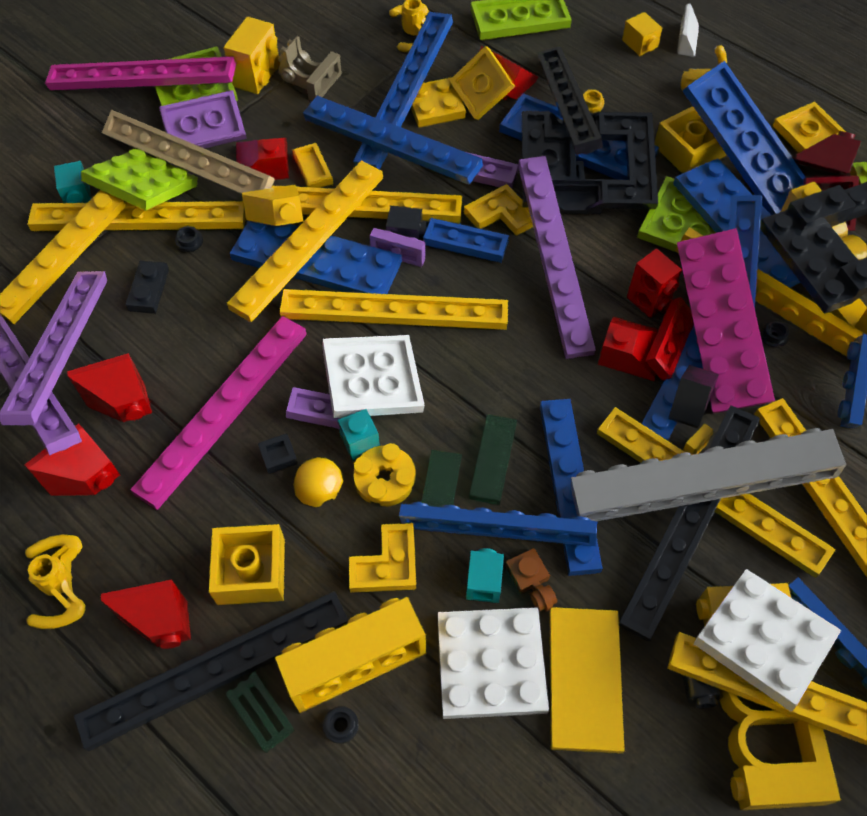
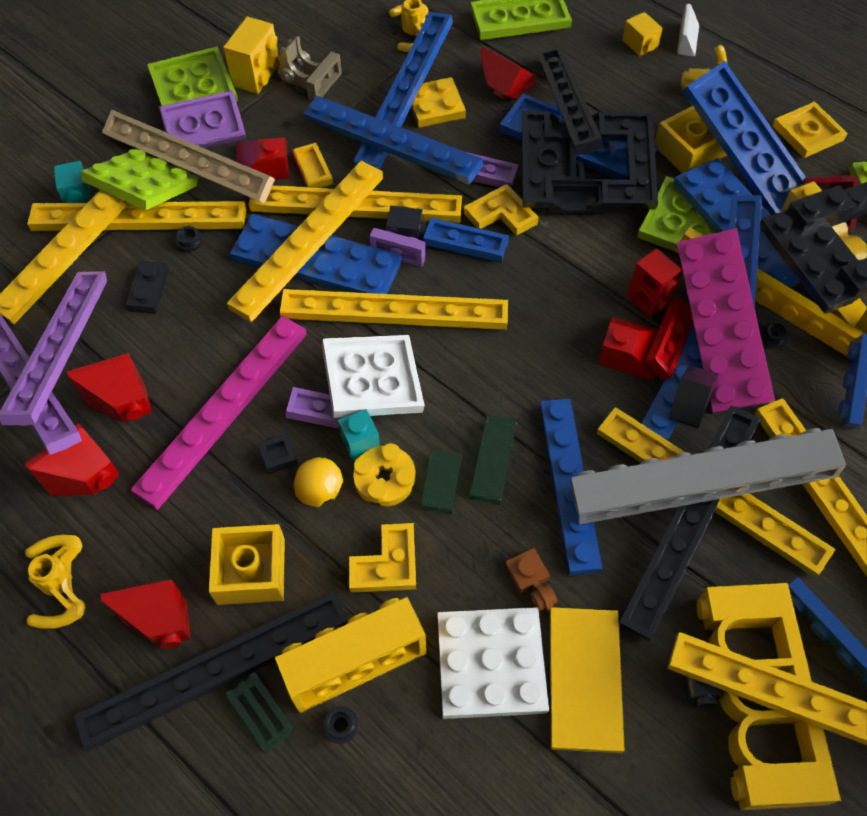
dark pink plate [45,56,236,90] -> none
yellow slope [242,185,303,226] -> none
blue plate [399,502,597,546] -> none
yellow plate [449,46,516,120] -> none
teal brick [466,548,504,603] -> none
medium lavender plate [518,156,596,359] -> none
yellow plate [583,90,604,113] -> none
yellow tile [683,424,714,455] -> none
white plate [694,569,841,712] -> none
dark red slope [792,131,861,175] -> none

